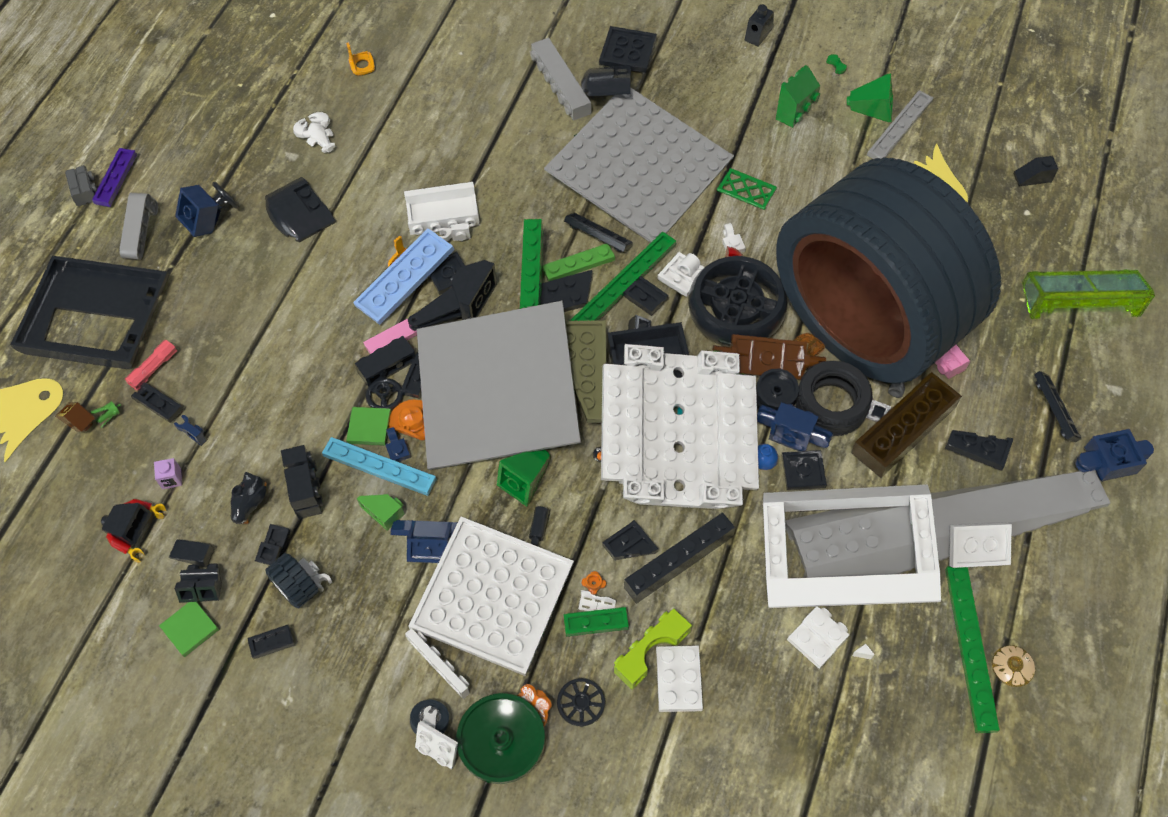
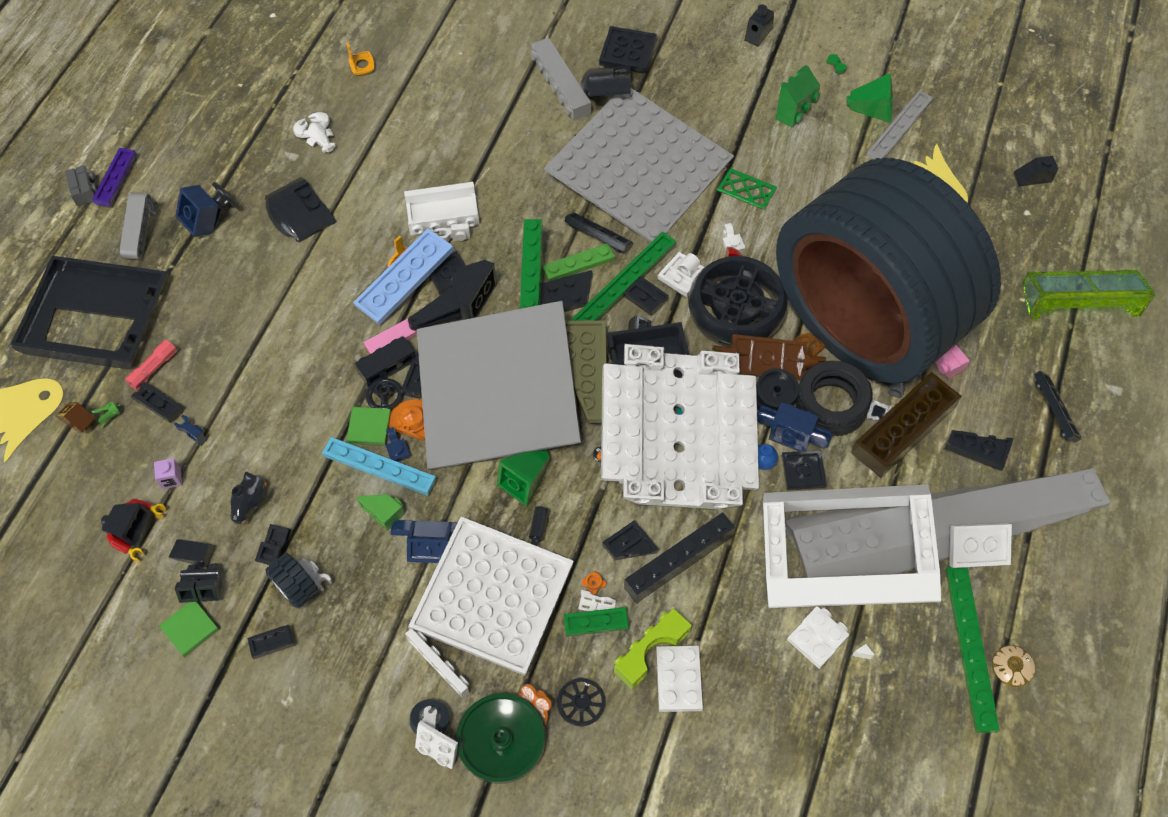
black piece [281,445,324,520] -> none
dark blue brick [1075,429,1154,482] -> none

